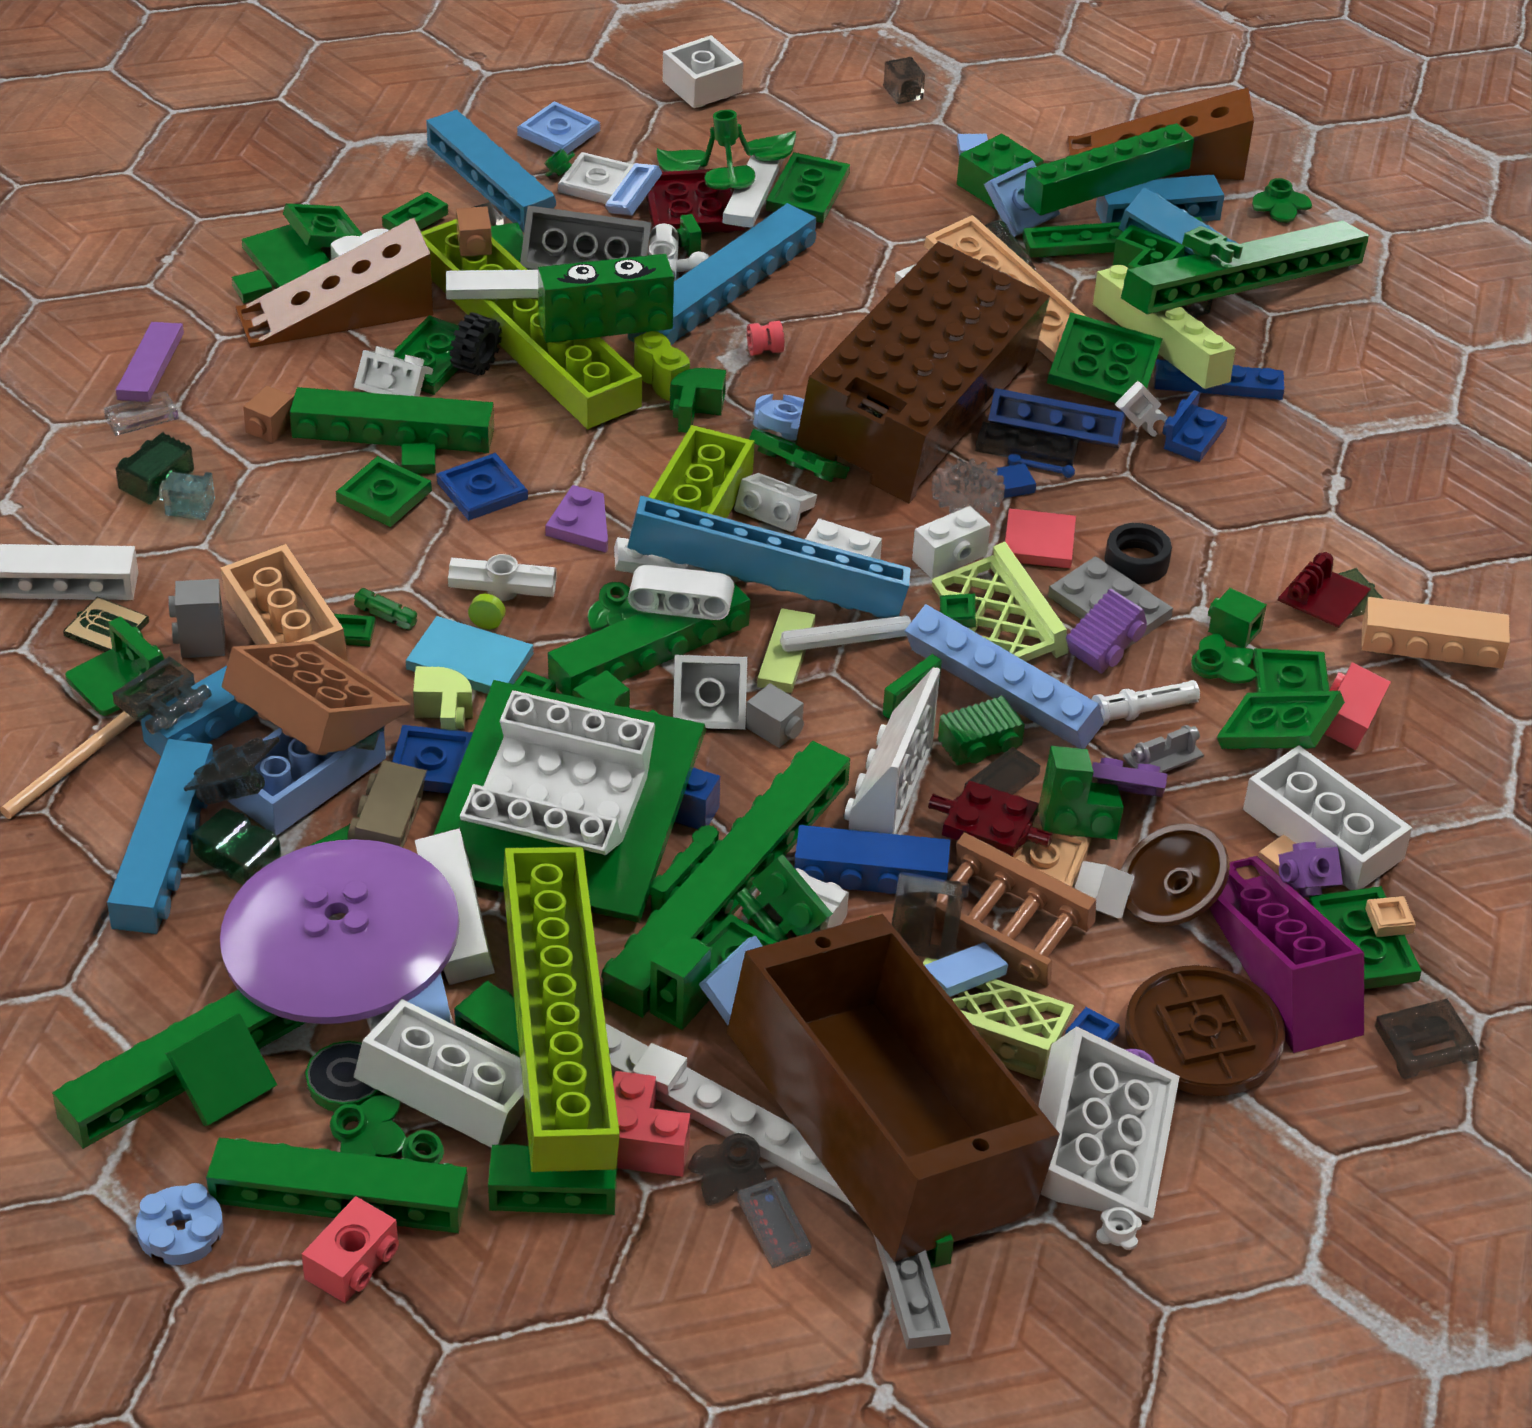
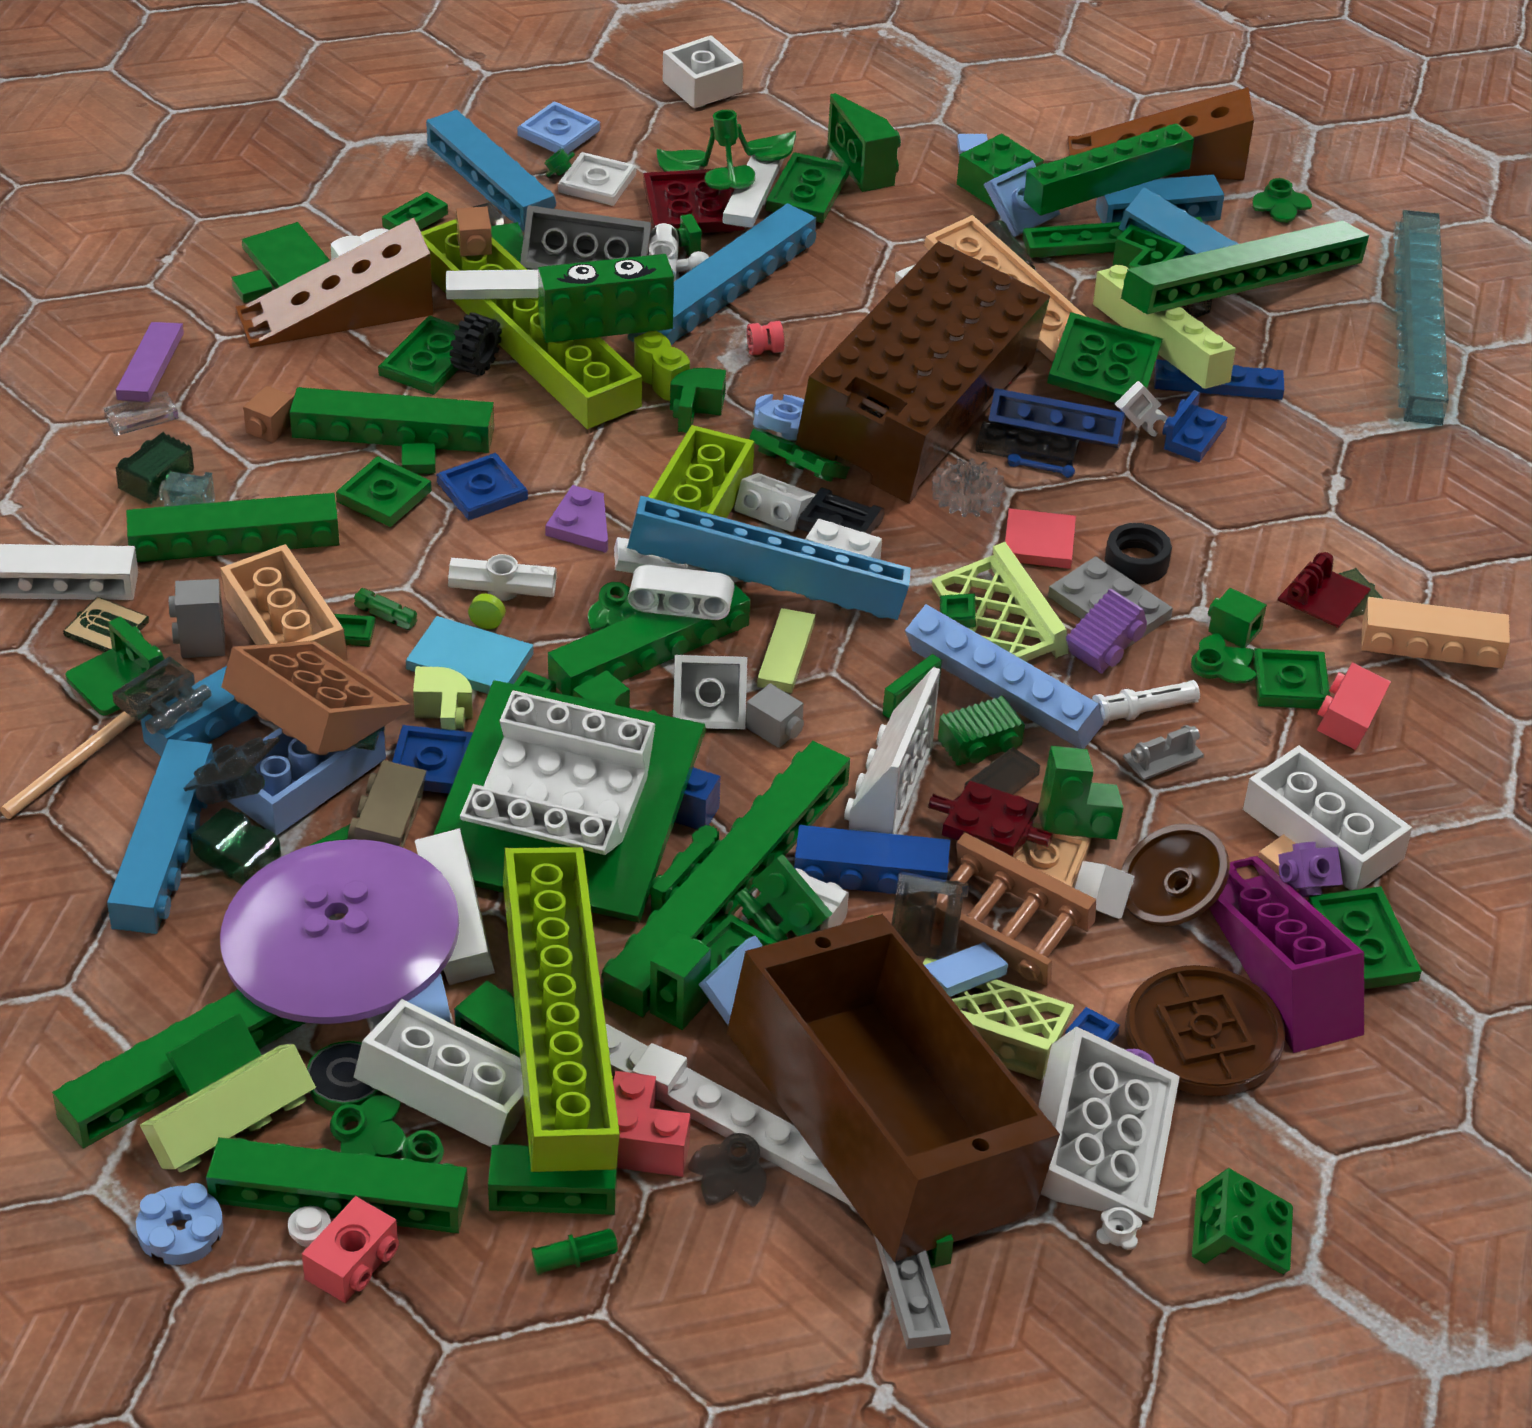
green plate [283,203,362,249] -> none
white bracket [354,346,433,396] -> none
light blue tile [605,163,662,216] -> none
clear tile [737,1178,812,1268] -> none
white axle [780,615,911,652] -> none
clear smoke brick [883,57,925,104] -> none
white brick [912,506,990,579] -> none
blue tile [993,463,1036,498] -> none
medium lavender plate [1092,758,1167,797] -> none
green plate [1182,226,1243,263] -> none
green plate [1216,691,1345,750] -> none
light nougat tile [1365,896,1416,937] -> none
clear smoke plate [1374,998,1479,1080] -> none
none -> green brick [126,493,340,562]
none -> yellowish green brick [140,1044,316,1172]
none -> white plate [288,1206,331,1247]
none -> green axle [531,1229,618,1275]
none -> black plate [798,487,885,534]
none -> green slope [827,93,901,192]
none -> green bracket [1192,1168,1293,1275]
none -> clear light blue brick [1393,210,1449,425]

